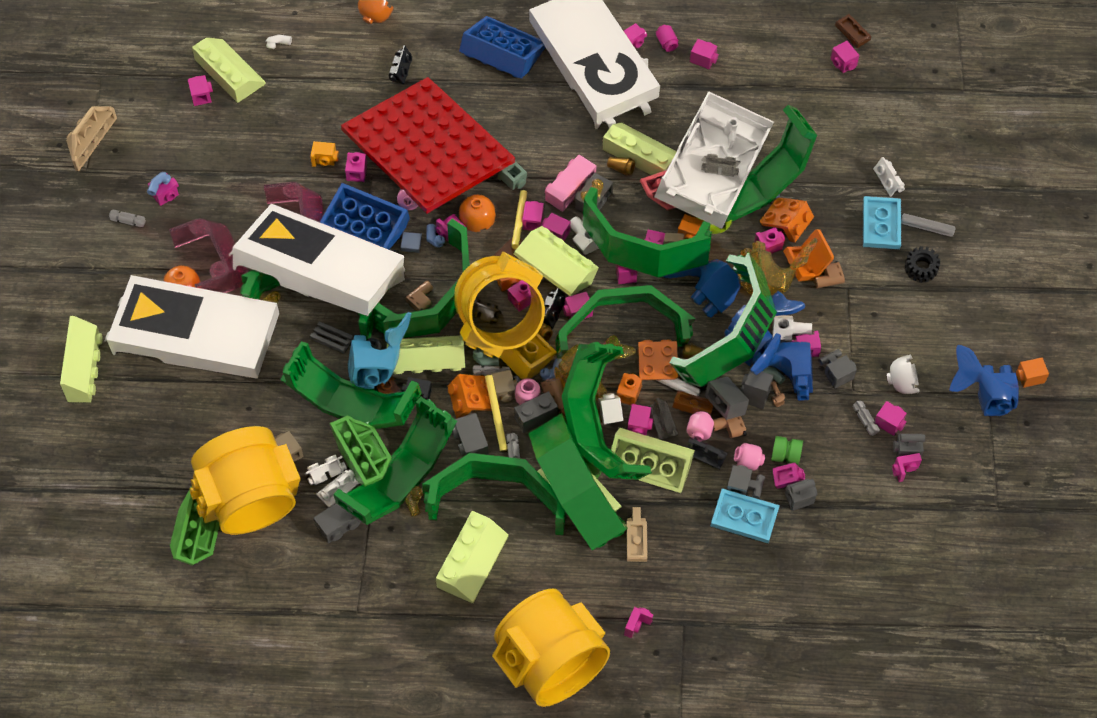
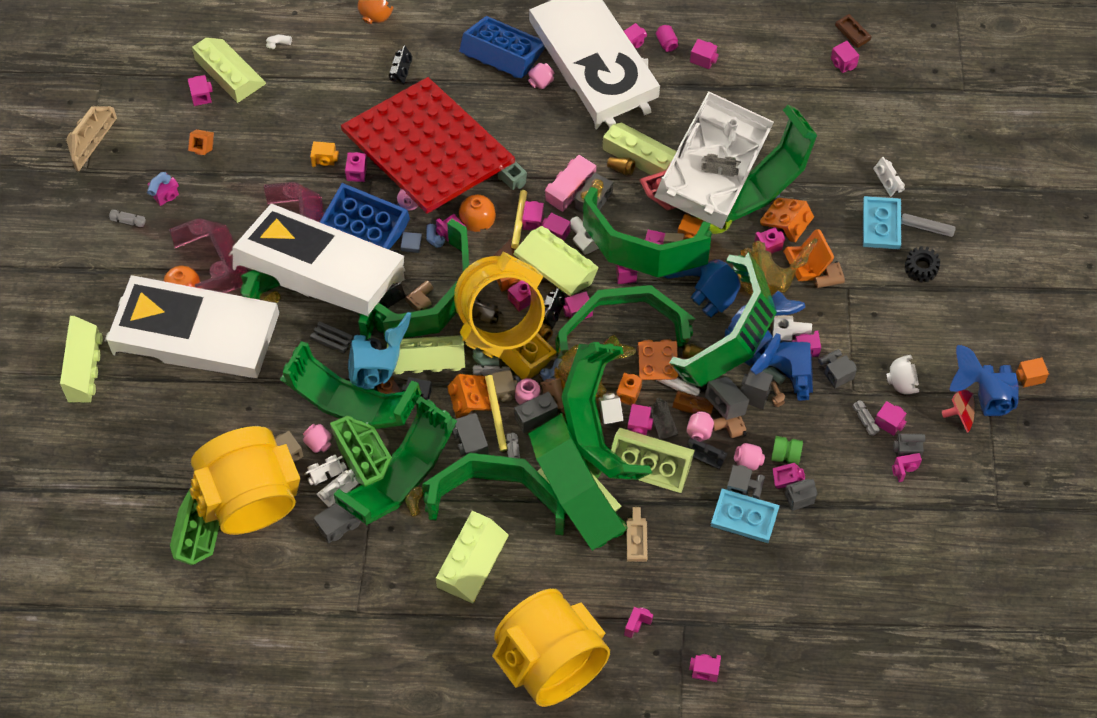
none -> orange brick [188,129,214,155]
none -> bright pink head [303,424,332,453]
none -> black hinge [372,282,406,311]
none -> bright pink head [528,63,555,89]
none -> dark pink brick [689,654,721,682]
none -> shield [942,390,975,432]

